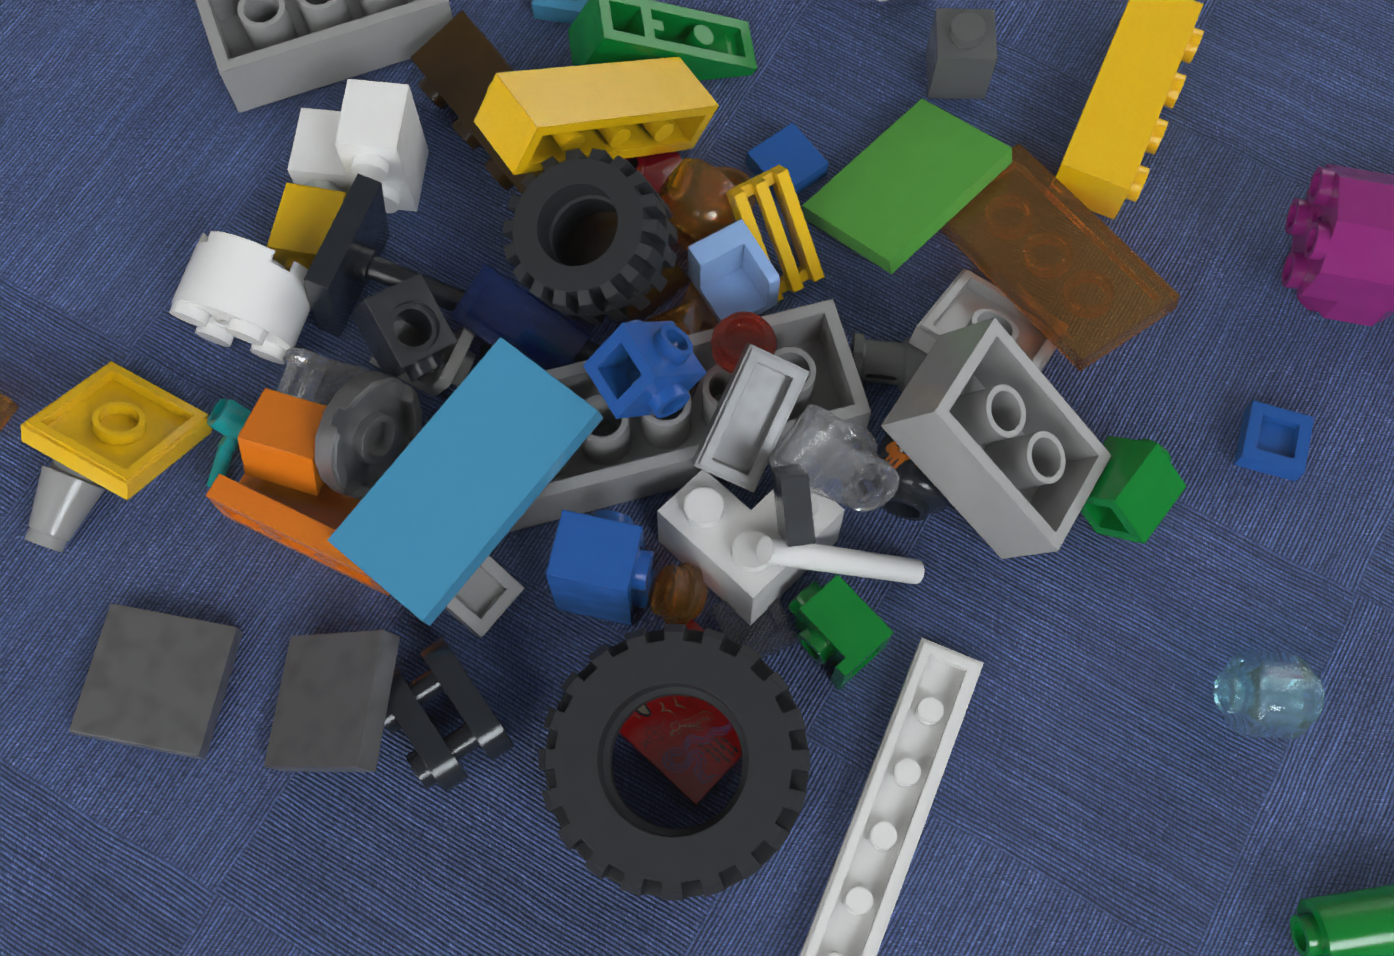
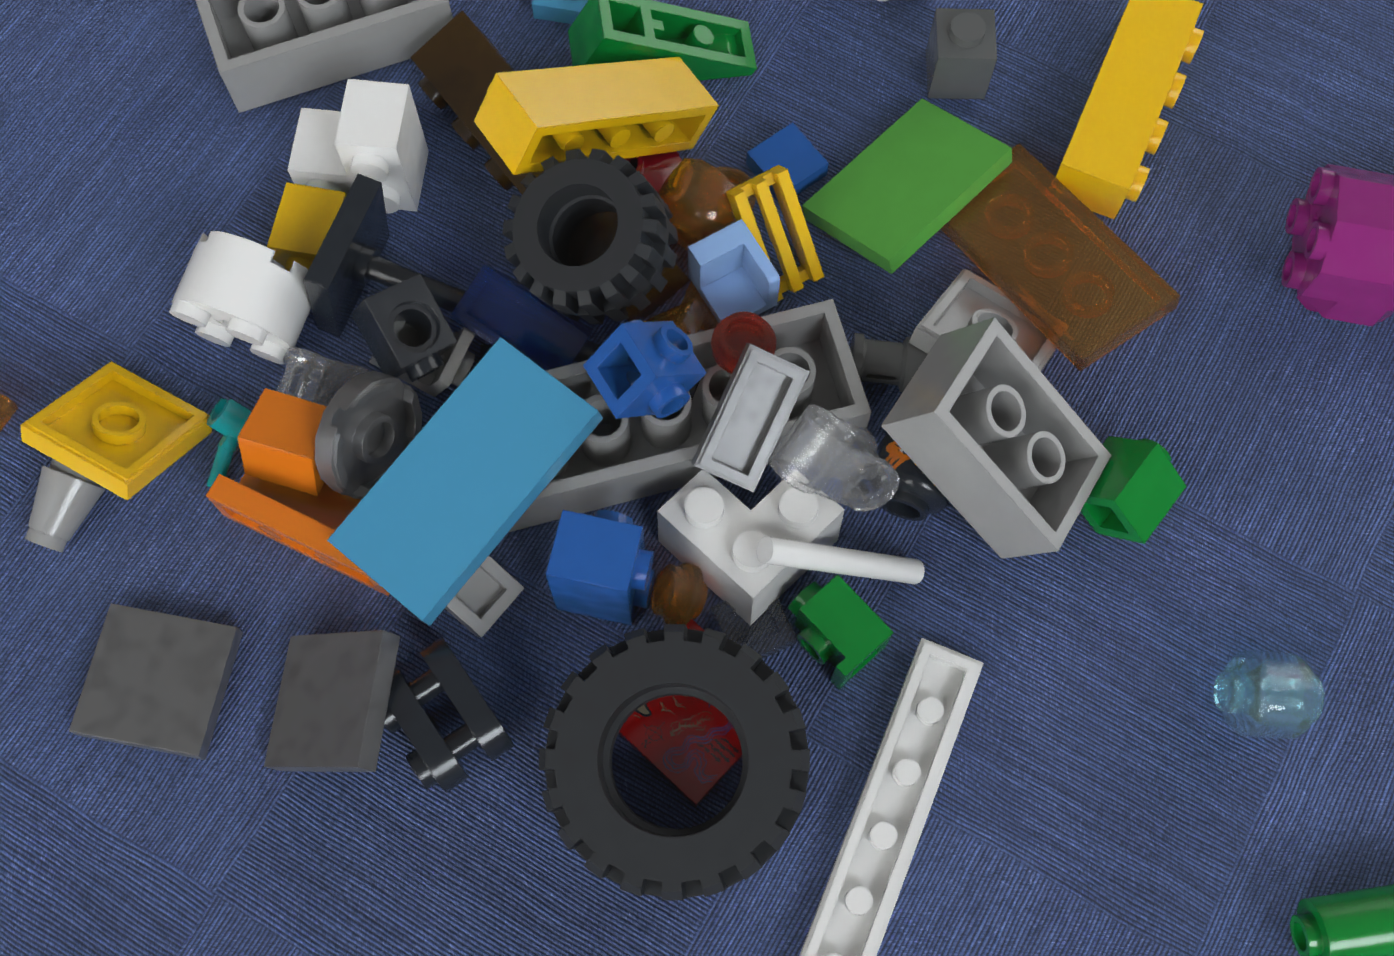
black tile [771,464,816,547] -> none
blue tile [1234,400,1315,481] -> none

